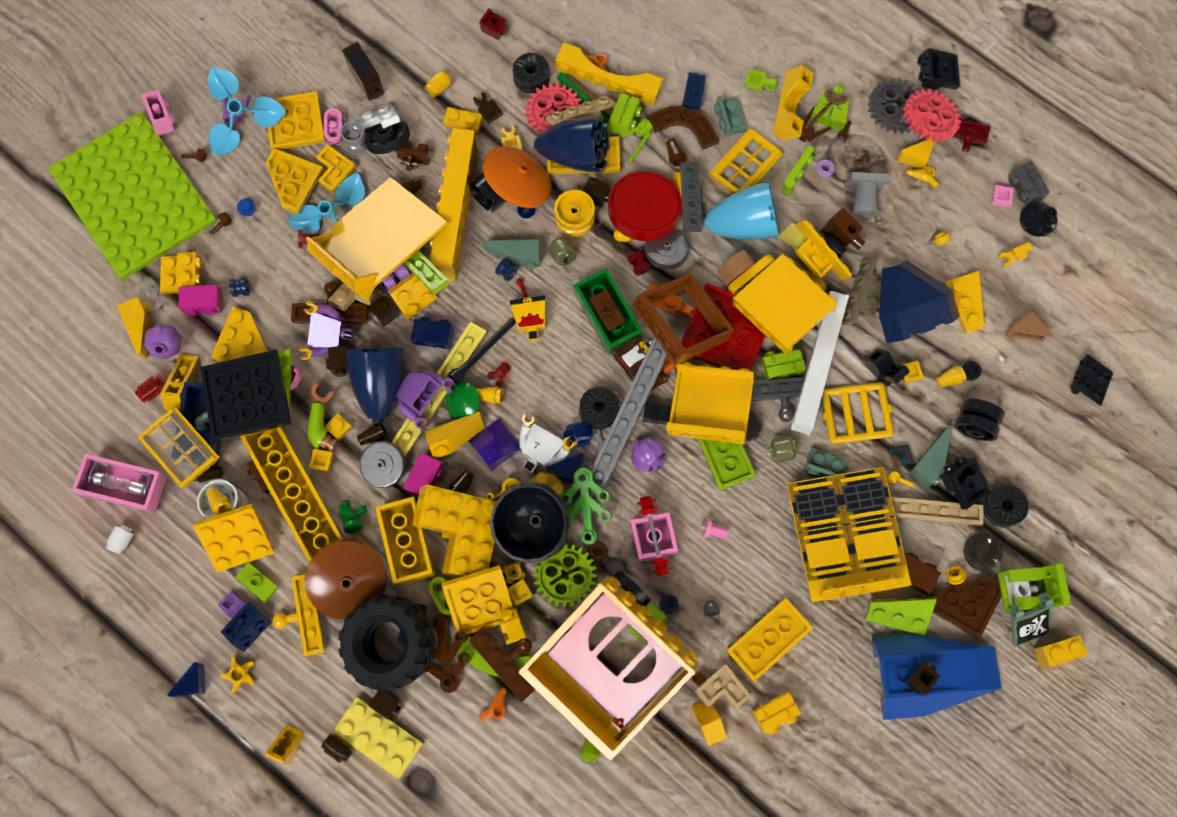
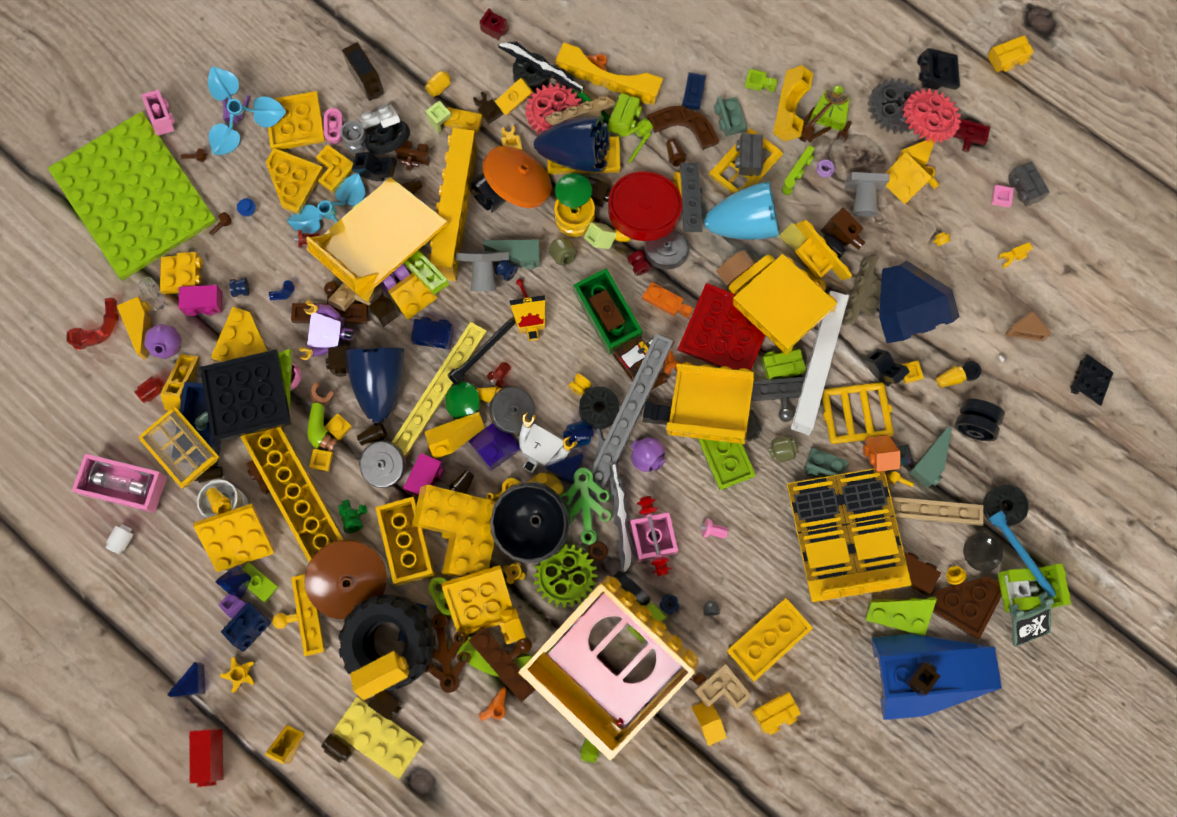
medium lavender torso [396,370,456,431] -> none
yellow plate [507,579,533,607] -> none
clear blue plate [517,206,535,219] -> none
dark orange window [632,273,735,365] -> none
black plate [940,456,989,510] -> none
yellow wing [944,271,985,334] -> none
black dish [1020,202,1058,237] -> none
yellow brick [1034,635,1088,668] -> none
none -> clear red piece [66,298,119,350]
none -> red brick [189,729,223,787]
none -> clear blue slope [215,565,252,598]
none -> clear blue arm [269,280,295,301]
none -> yellow brick [350,651,409,700]
none -> black brick [351,152,397,182]
none -> yellowish green panel [425,101,451,133]
none -> light grey plant [456,251,509,292]
none -> flat silver wheel [489,387,535,433]
none -> yellow plate [495,78,534,116]
none -> black sword [498,41,584,93]
none -> green dish [555,173,592,210]
none -> yellow wheel [568,373,592,397]
none -> yellowish green panel [584,222,617,249]
none -> flat silver sword [609,464,637,572]
none -> flat silver brick [735,134,763,176]
none -> orange brick [863,435,900,472]
none -> yellow plate [884,152,933,205]
none -> yellow brick [988,35,1034,73]
none -> dark azure piece [989,510,1056,597]

